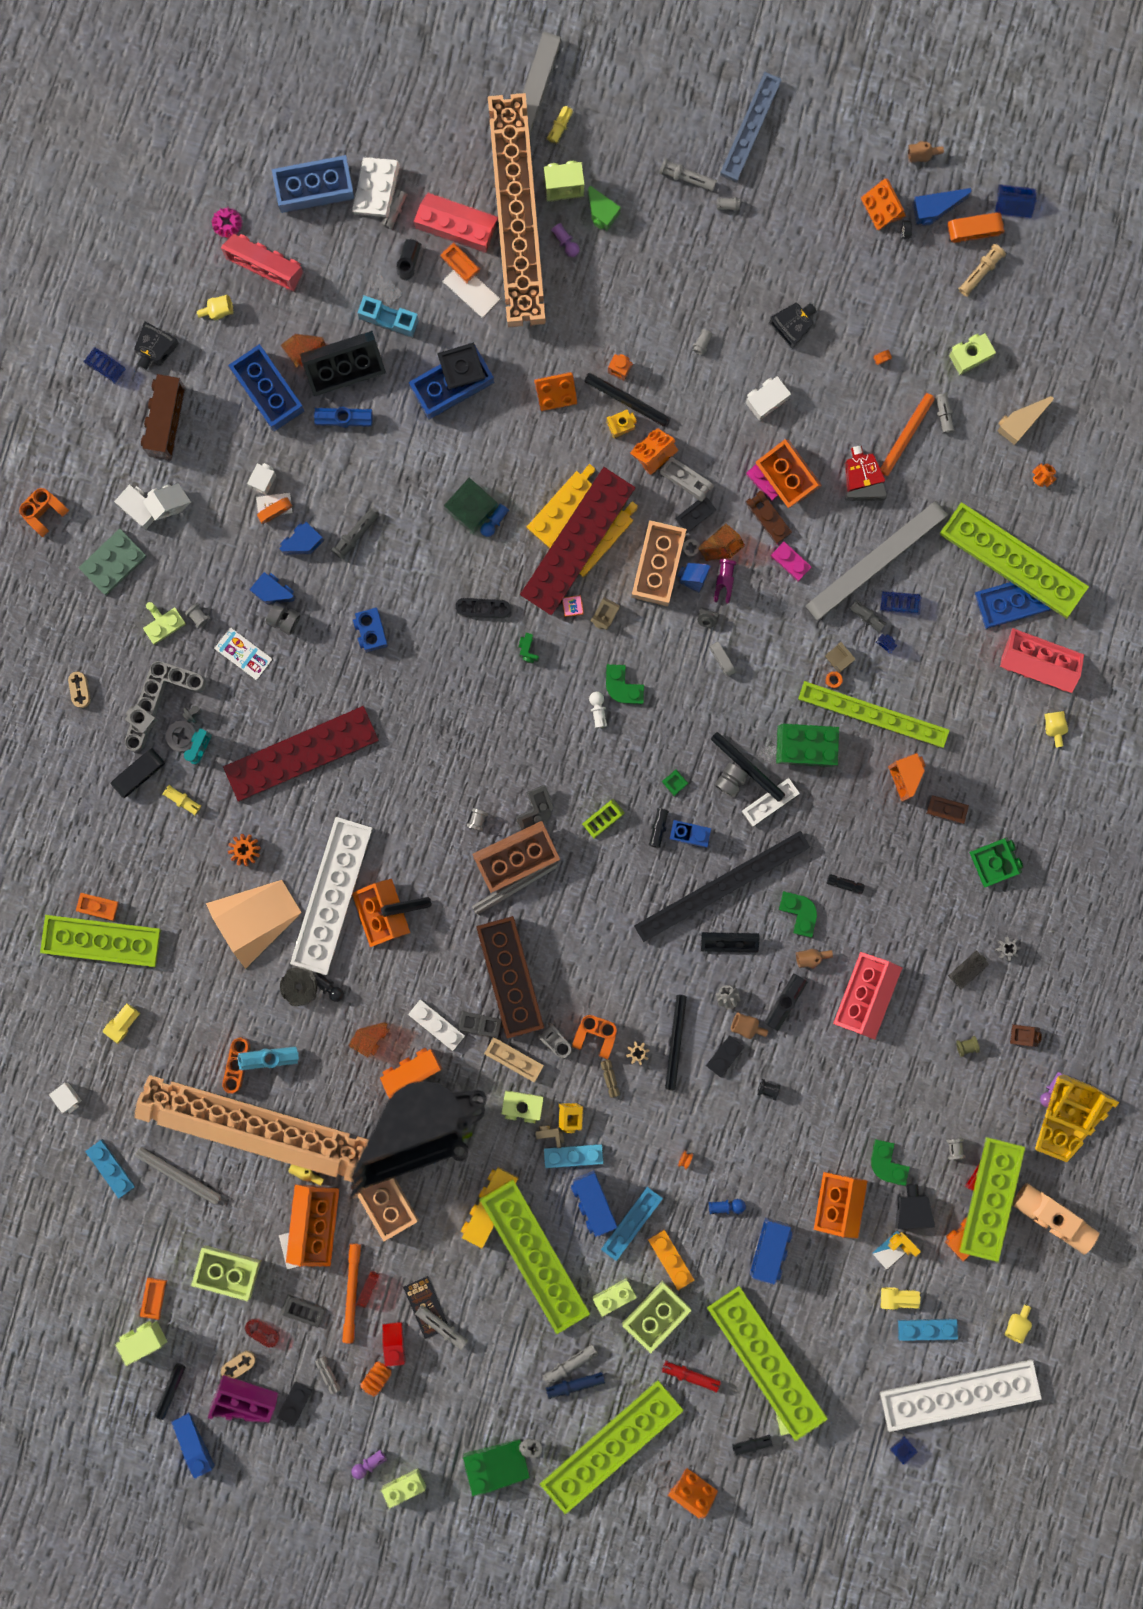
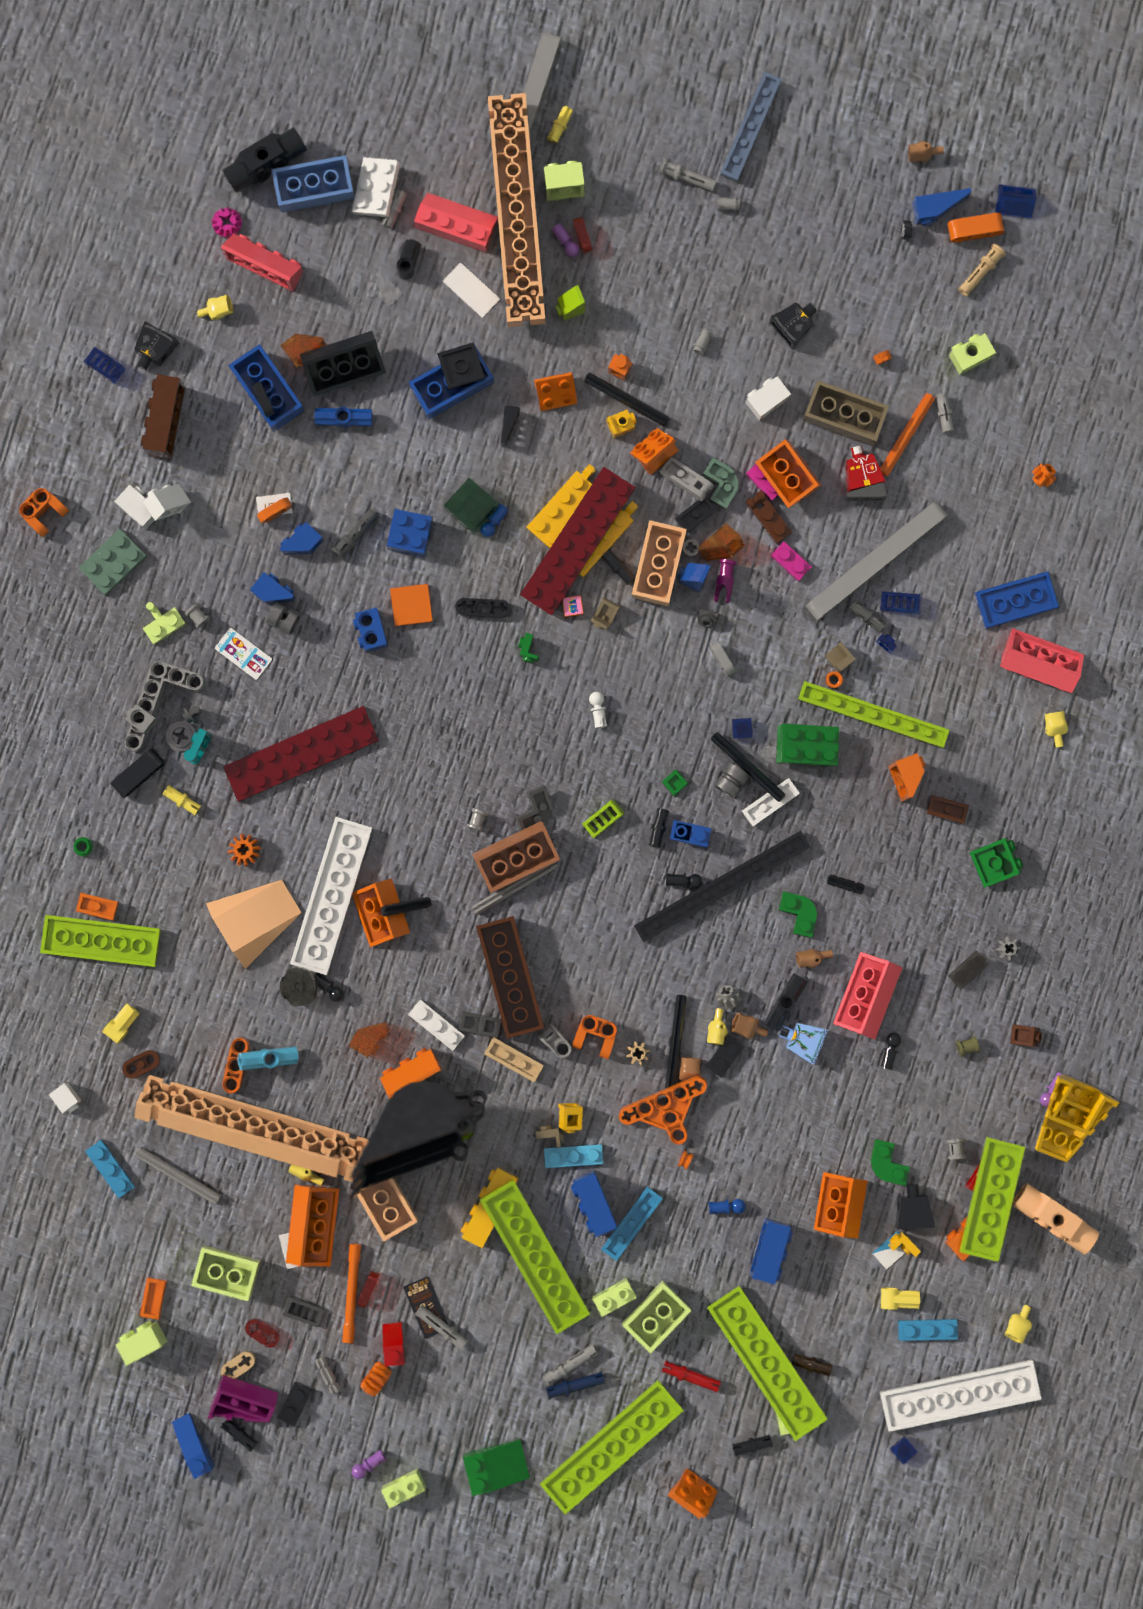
tan beam [68,672,90,708] -> none
black axle [154,1363,185,1420] -> none
white brick [247,463,276,496] -> none
medium azure arch [358,296,419,337] -> none
orange tile [440,242,480,283] -> none
yellowish green brick [502,1090,544,1123] -> none
light grey bush [519,1439,542,1458] -> none
bright green slope [588,186,621,231] -> none
dark tan axle [601,1060,620,1098] -> none
green plate [606,664,644,704] -> none
light orange plate [648,1230,695,1290] -> none
black plate [701,932,760,953] -> none
black bush [757,1079,781,1101] -> none
orange bracket [861,178,906,230] -> none
lime plate [940,502,1089,619] -> none
tan slope [997,396,1054,445] -> none
none -> green plate [73,837,93,856]
none -> reddish brown plate [122,1050,160,1079]
none -> black pin [220,1420,258,1452]
none -> black brick [222,127,307,193]
none -> black beam [252,381,275,418]
none -> blue brick [387,509,433,557]
none -> orange tile [390,584,433,627]
none -> black slope [501,406,520,447]
none -> lime slope [555,285,585,321]
none -> clear red beam [573,217,592,254]
none -> black pin [601,549,635,585]
none -> orange beam [619,1075,707,1145]
none -> black pin [666,873,703,889]
none -> medium nougat piece [679,1057,701,1094]
none -> sand green plate [703,458,739,510]
none -> light yellow piece [707,1008,728,1045]
none -> clear blue plate [732,718,752,739]
none -> light blue torso [779,1023,828,1064]
none -> dark brown pin [792,1353,833,1377]
none -> dark tan brick [802,380,889,446]
none -> black pin [880,1033,901,1070]

